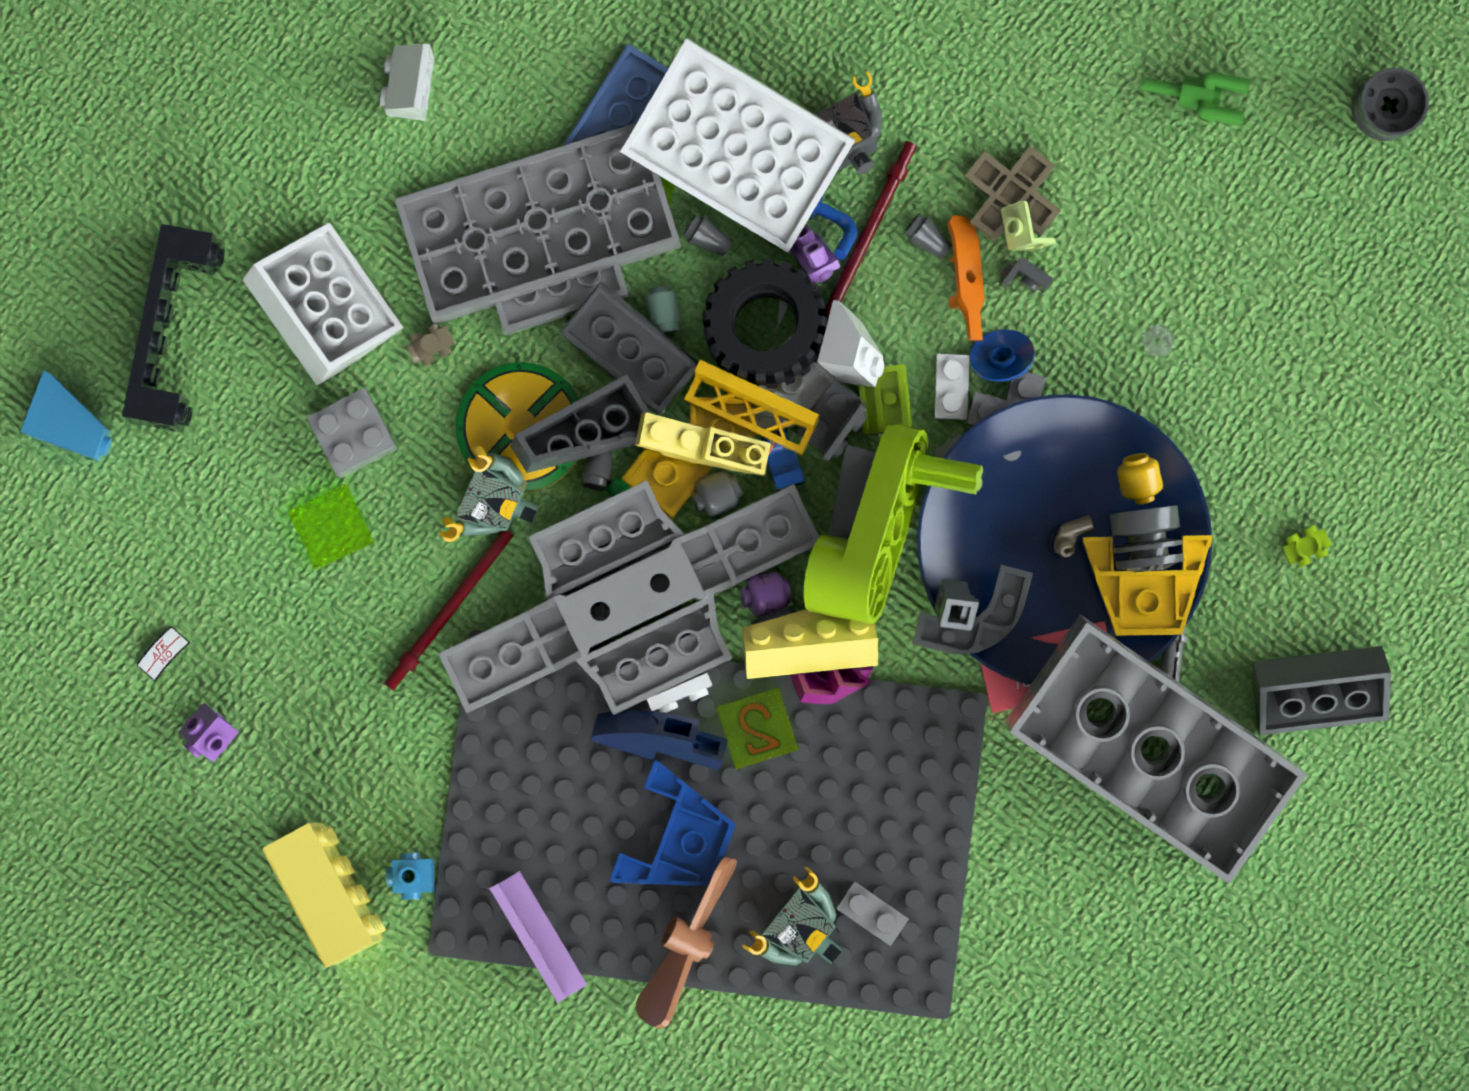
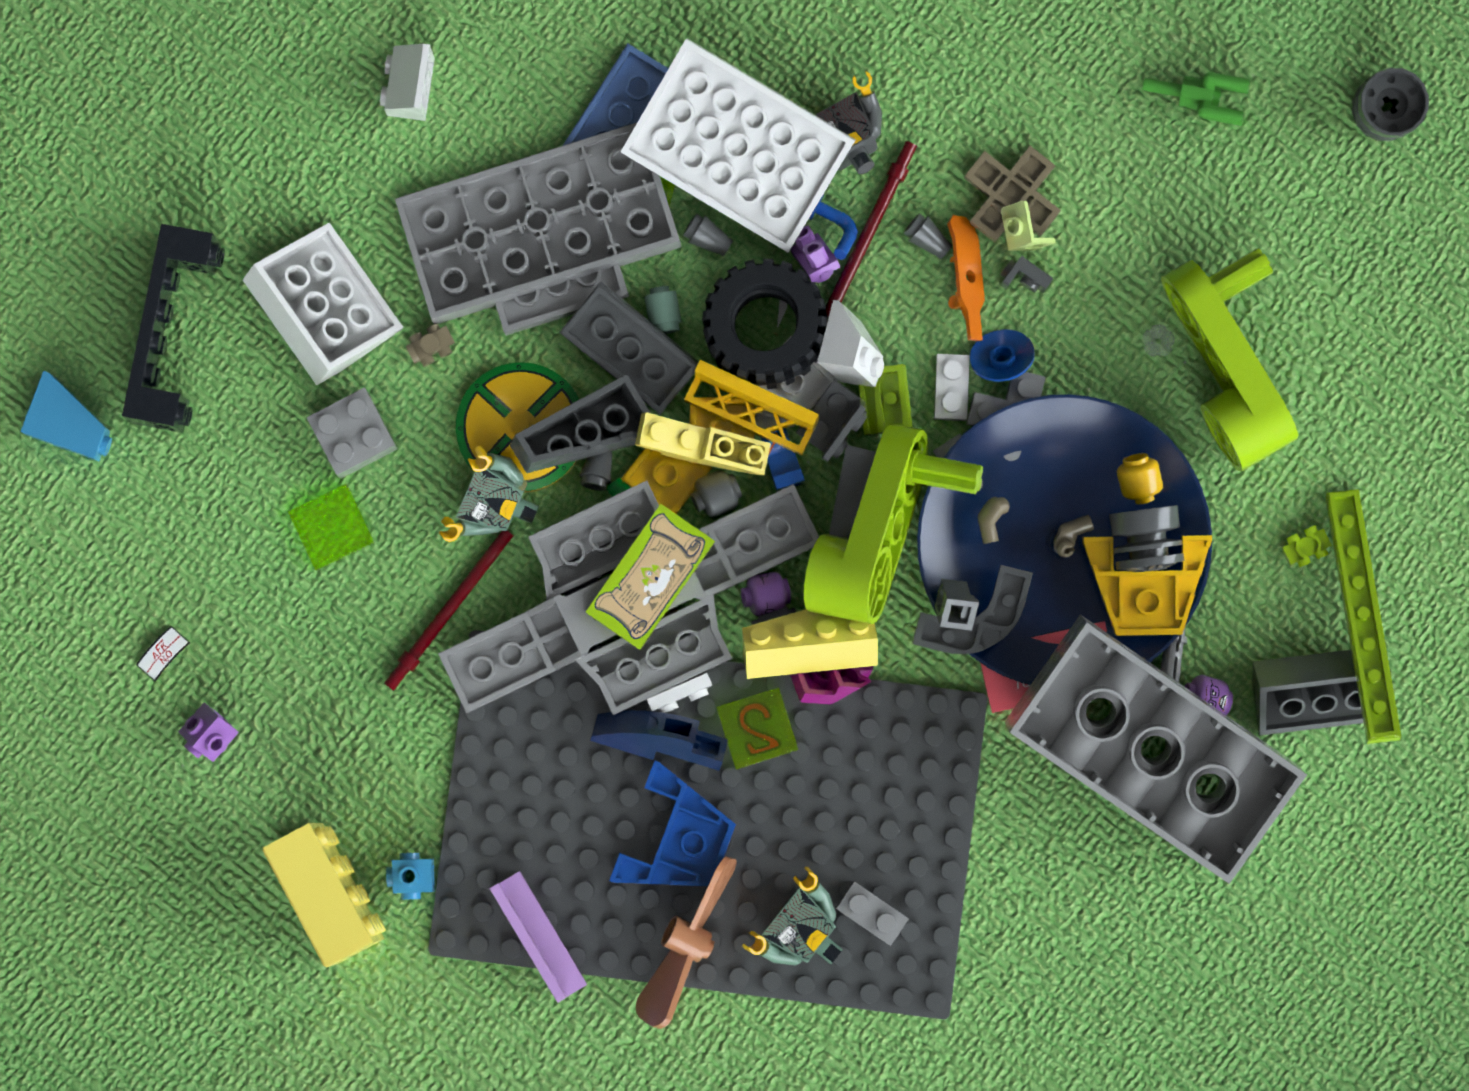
none -> tile [585,504,715,650]
none -> dark tan arm [977,497,1010,544]
none -> lime beam [1161,248,1298,472]
none -> medium lavender head [1185,675,1233,715]
none -> lime tile [1325,489,1402,744]

